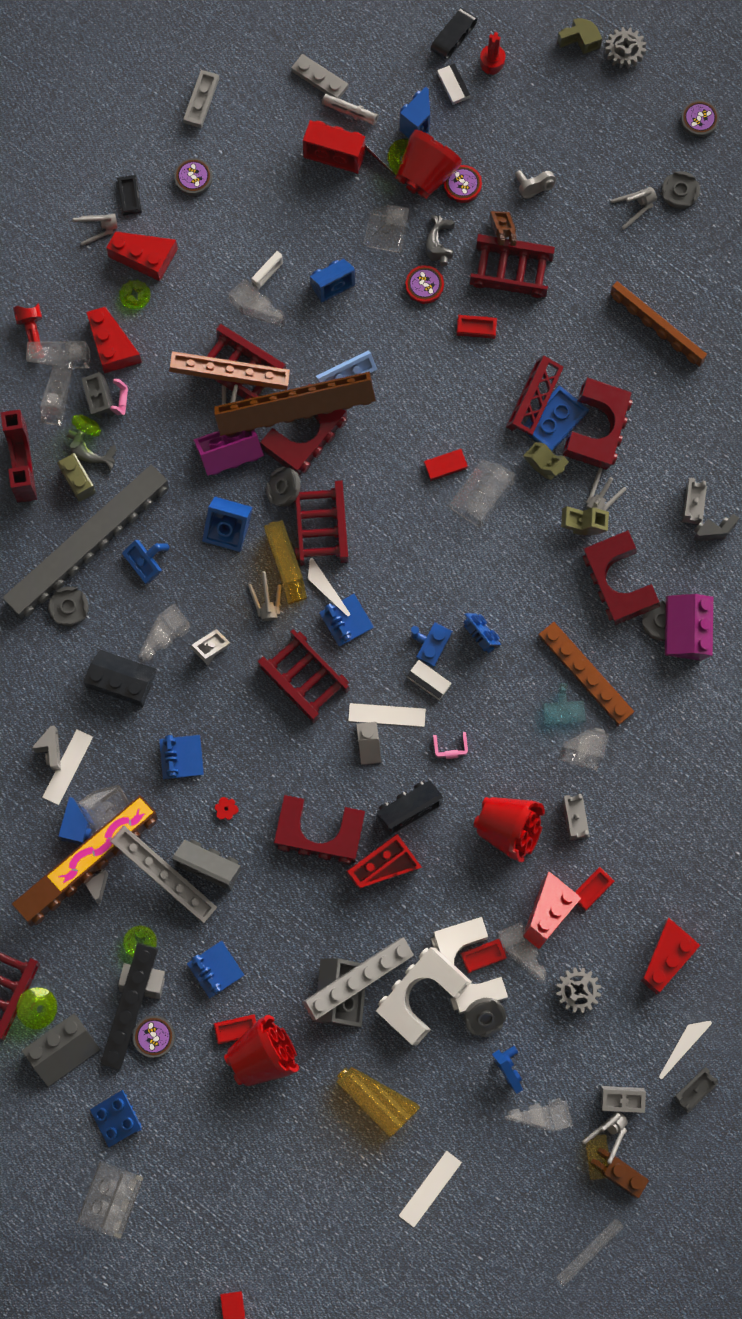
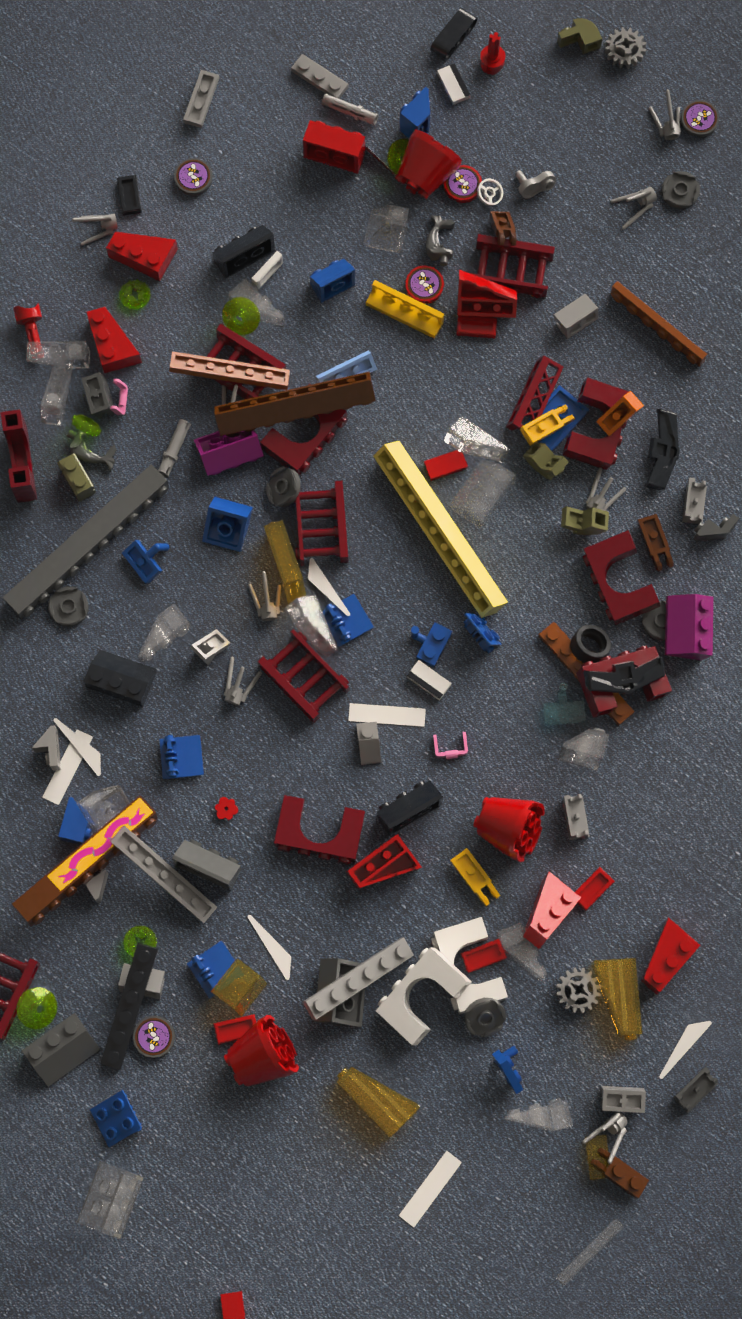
none -> white sticker [54,718,101,776]
none -> light grey pin [158,419,191,477]
none -> clear yellow slope [211,958,267,1017]
none -> black slope [212,225,275,279]
none -> clear neon green dish [222,297,260,335]
none -> light grey plant [224,656,262,706]
none -> white sticker [248,915,291,980]
none -> clear slope [286,595,338,658]
none -> yellow fence [366,280,444,339]
none -> light yellow brick [373,441,508,618]
none -> clear slope [444,416,510,463]
none -> yellow hinge [450,848,500,906]
none -> red wedge [457,270,517,318]
none -> white piece [477,178,503,206]
none -> yellow hinge [520,405,575,446]
none -> light grey hinge [554,294,599,339]
none -> black tyre [570,624,611,663]
none -> dark red arch [576,646,672,718]
none -> black plate [584,656,665,694]
none -> clear yellow slope [592,958,642,1041]
none -> orange slope [596,391,644,436]
none -> reddish brown hinge [637,514,674,572]
none -> black plate [644,409,680,490]
none -> light grey plant [649,89,681,140]

